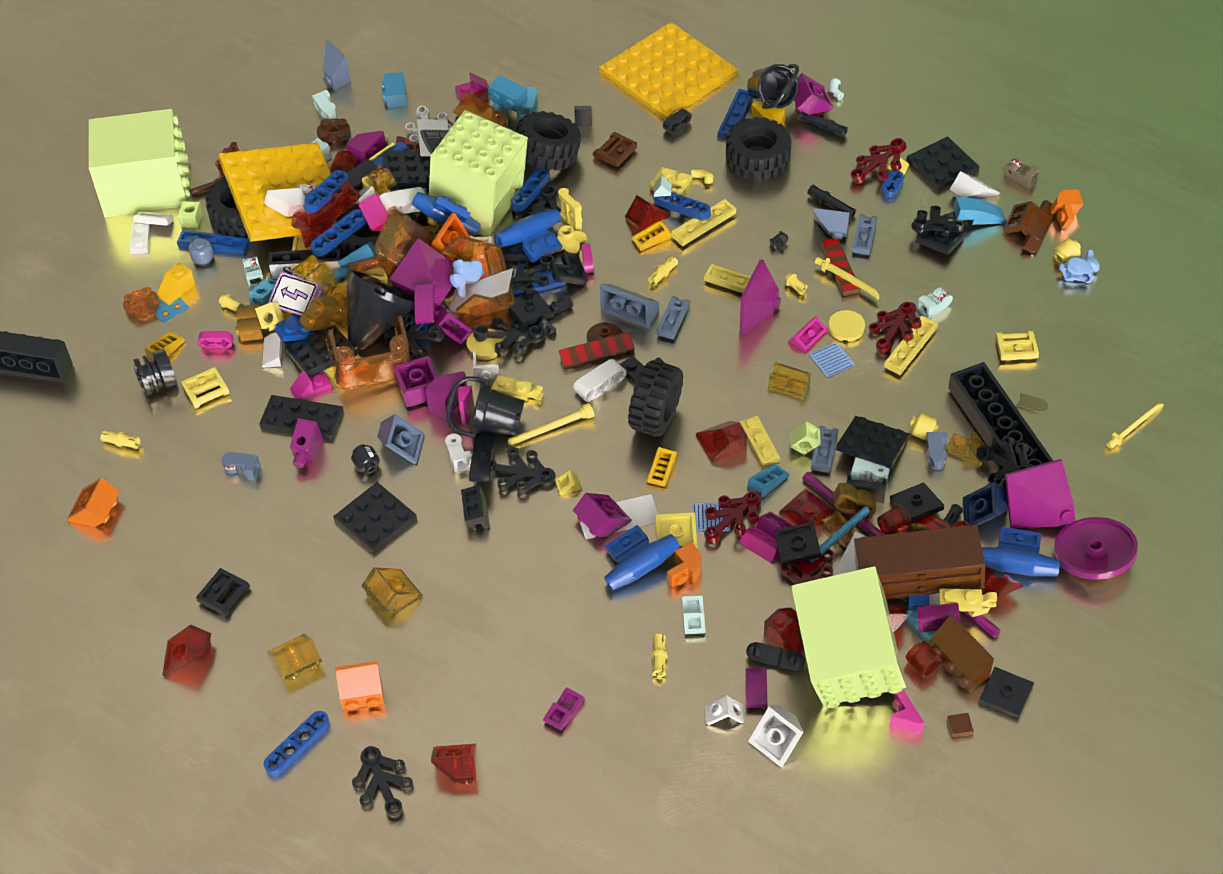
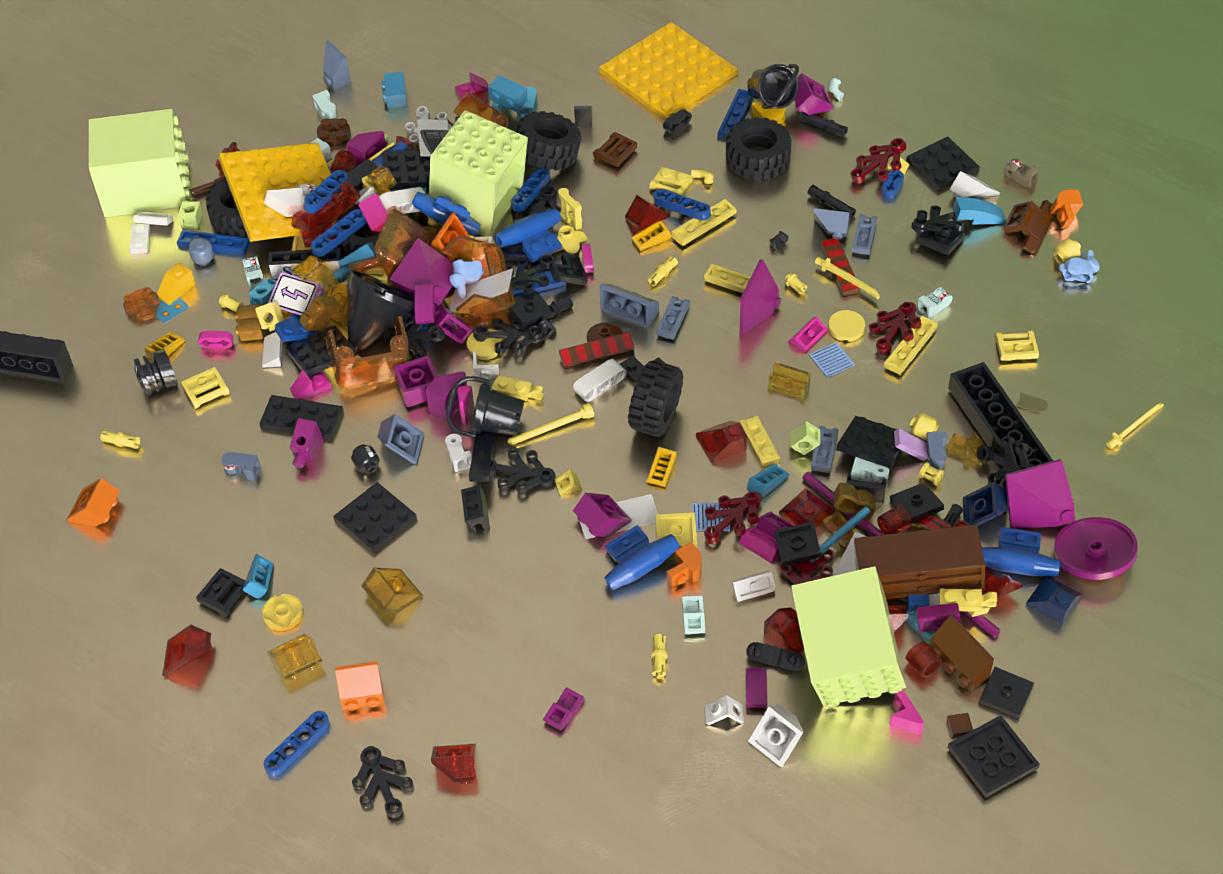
light aqua slope [654,175,672,197] -> none
none -> dark azure slope [243,554,273,599]
none -> light yellow tile [262,594,303,631]
none -> white plate [731,570,776,602]
none -> lavender tile [894,428,928,461]
none -> light yellow bush [919,462,945,486]
none -> black plate [947,715,1040,798]
none -> dark blue slope [1026,576,1082,624]

